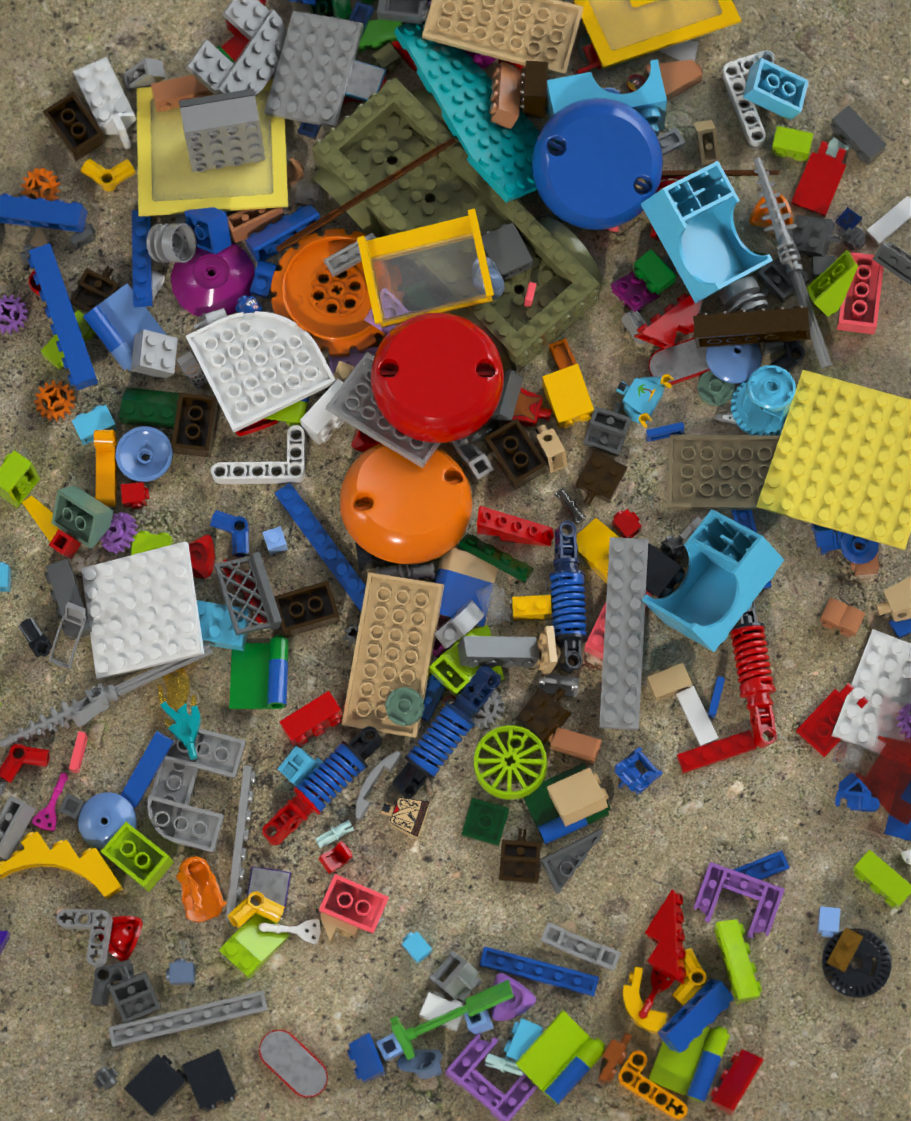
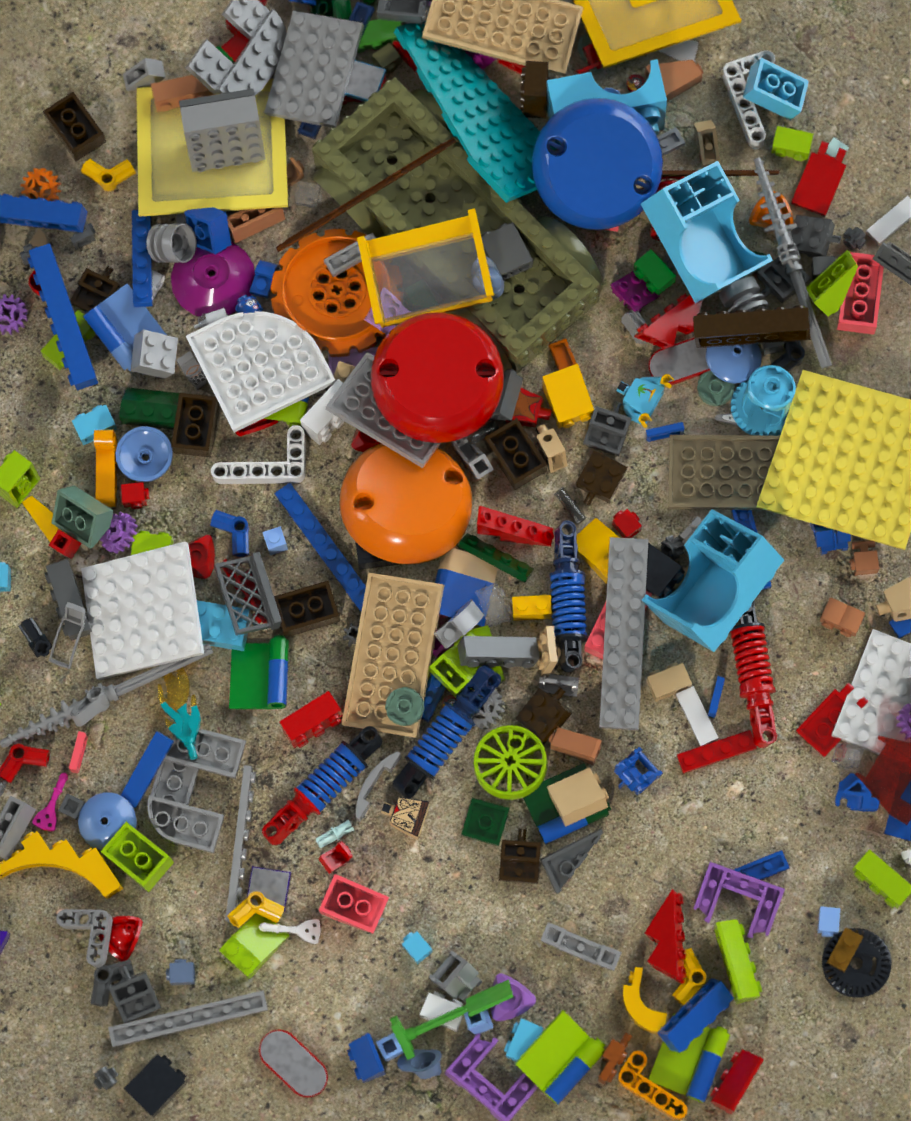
orange gear [34,380,76,422] -> none
white hinge [73,57,136,149] -> none
orange hair [176,856,226,923] -> none
black brick [182,1049,238,1112] -> none
blue slope [245,204,322,264] -> none
medium azure piece [278,746,323,787] -> none
tan slope [320,913,359,944] -> none
light grey piece [376,562,436,580] -> none
blue tile [479,946,599,997] -> none
light aqua axle [485,1053,524,1076] -> none
nougat brick [489,61,522,129] -> none
coral tile [524,282,536,307] -> none
red piece [639,968,675,1019] -> none
dark grey brick [831,106,886,165] -> none
clear blue tile [835,207,862,230] -> none
blue dish [840,533,879,564] -> none

